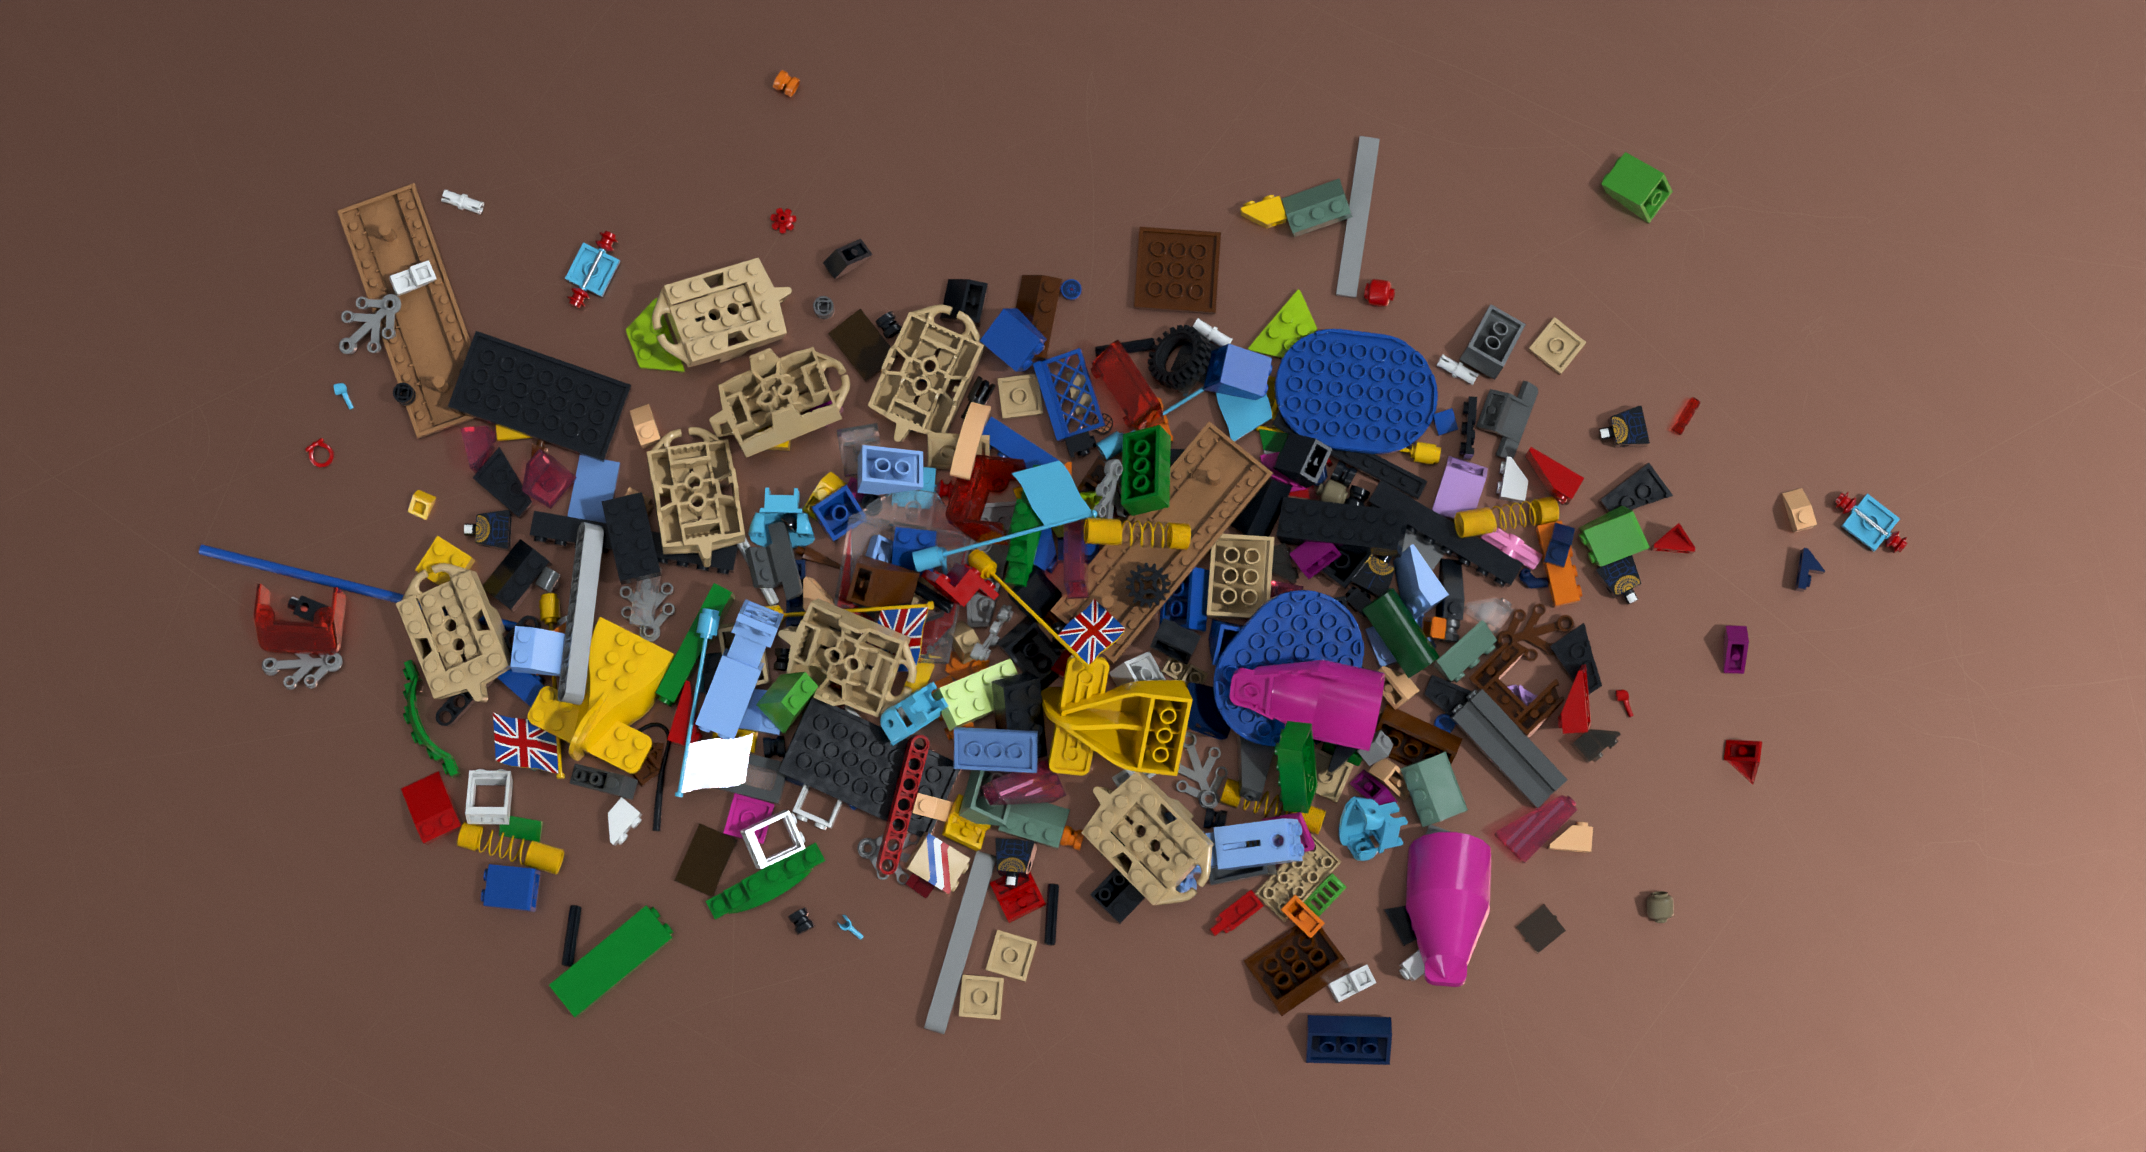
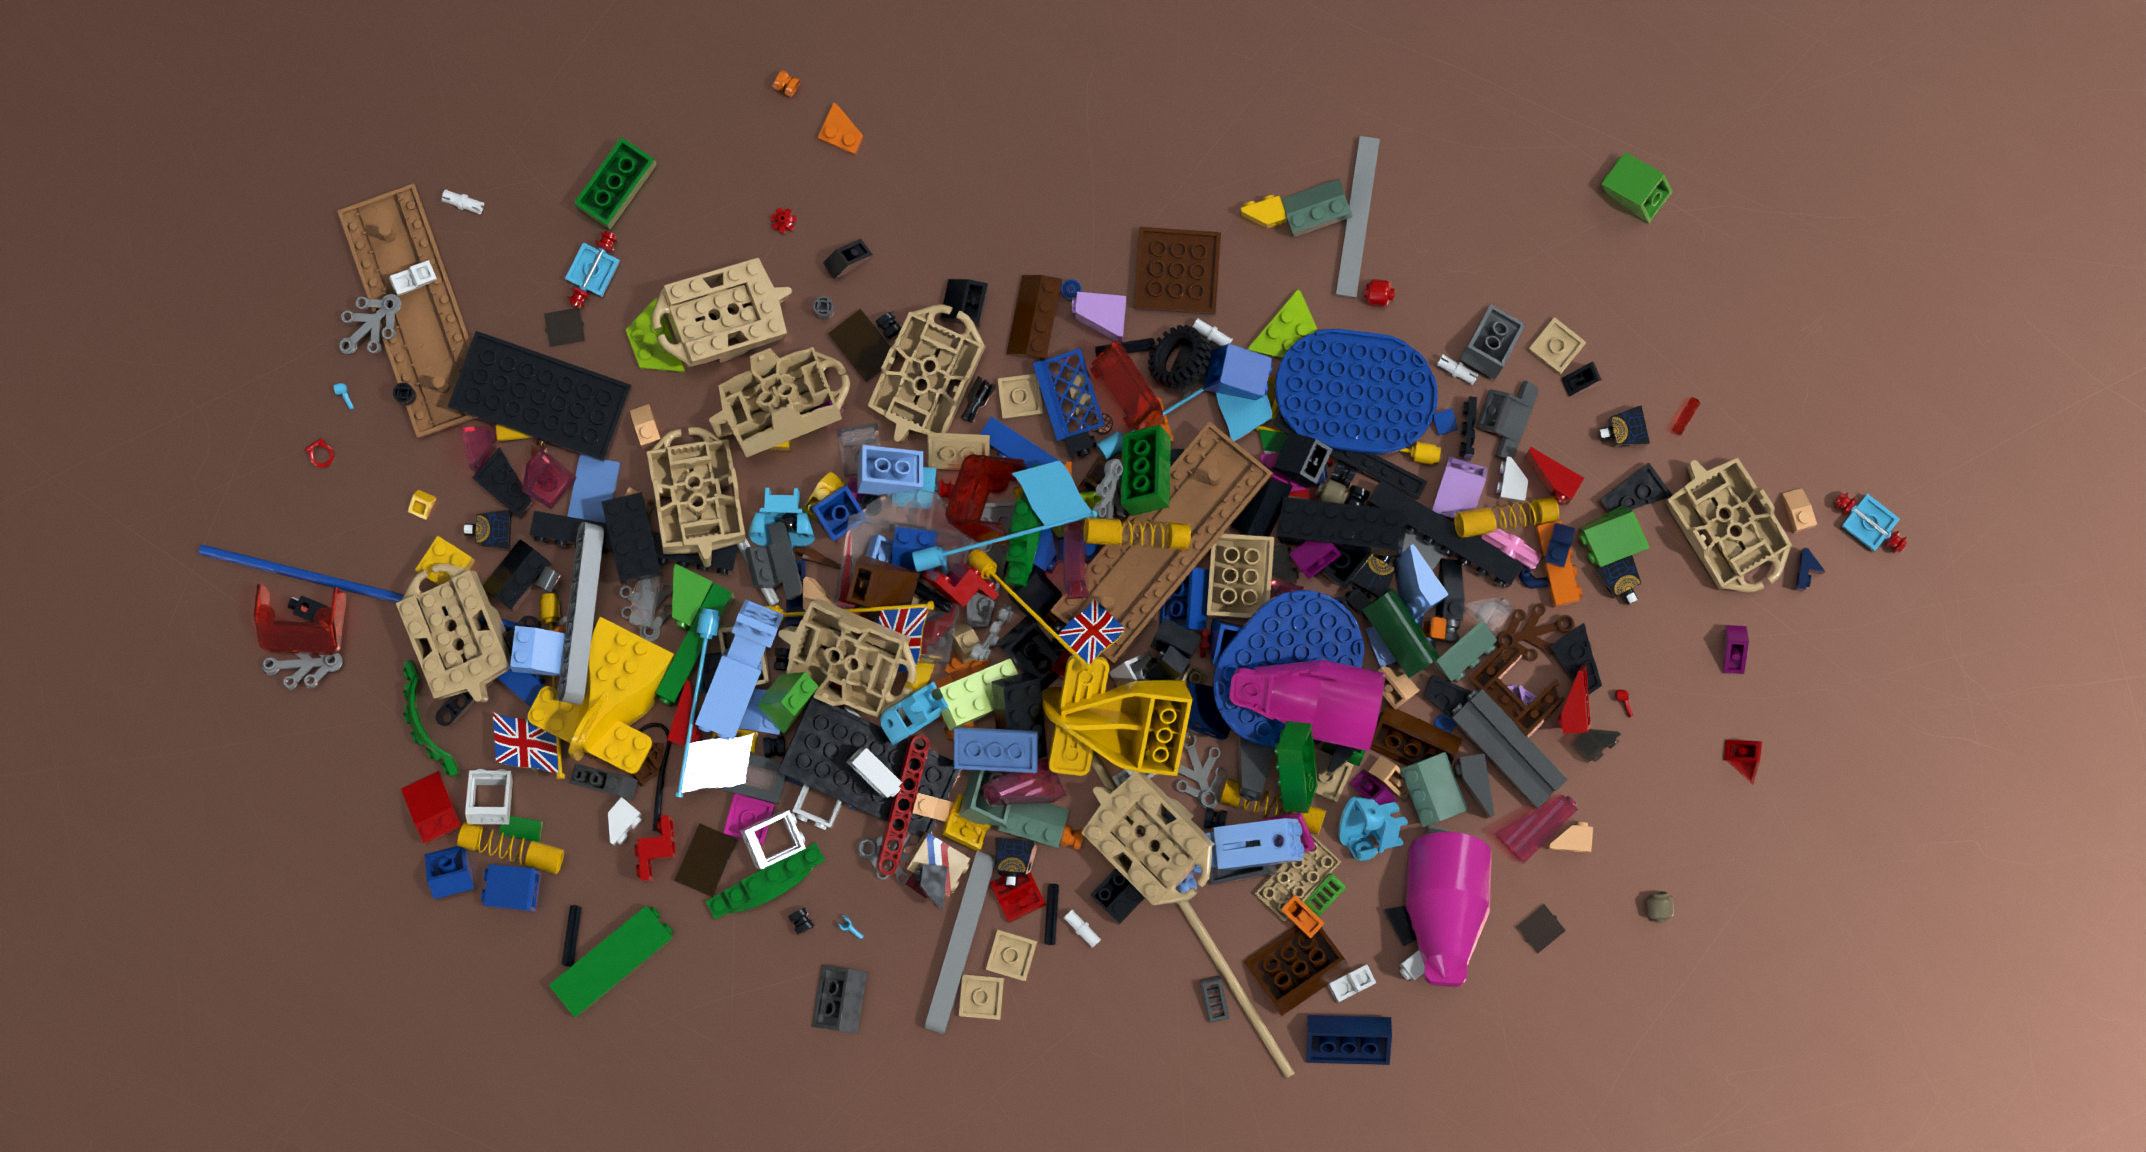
light nougat slope [950,402,991,480] -> none
blue slope [980,308,1047,372] -> none
black gear [1125,563,1171,608] -> none
red hinge [1210,890,1264,936] -> none
light grey brick [1357,730,1394,766] -> none
red slope [1651,523,1695,554] -> none
none -> blue slope [425,846,474,899]
none -> clear smoke piece [544,308,585,347]
none -> green brick [574,137,657,230]
none -> red bracket [634,815,676,883]
none -> bright green slope [672,564,714,632]
none -> flat silver slope [812,965,867,1034]
none -> orange wing [818,103,863,155]
none -> white window [847,747,902,798]
none -> black slope [914,863,948,908]
none -> white pin [1063,909,1101,948]
none -> lavender slope [1072,292,1126,343]
none -> tan piece [1091,751,1295,1079]
none -> black brick [1143,645,1190,681]
none -> red piece [1199,629,1212,657]
none -> dark grey slope [1199,976,1229,1023]
none -> dark grey slope [1454,754,1495,819]
none -> black slope [1562,361,1602,396]
none -> tan piece [1665,458,1792,593]

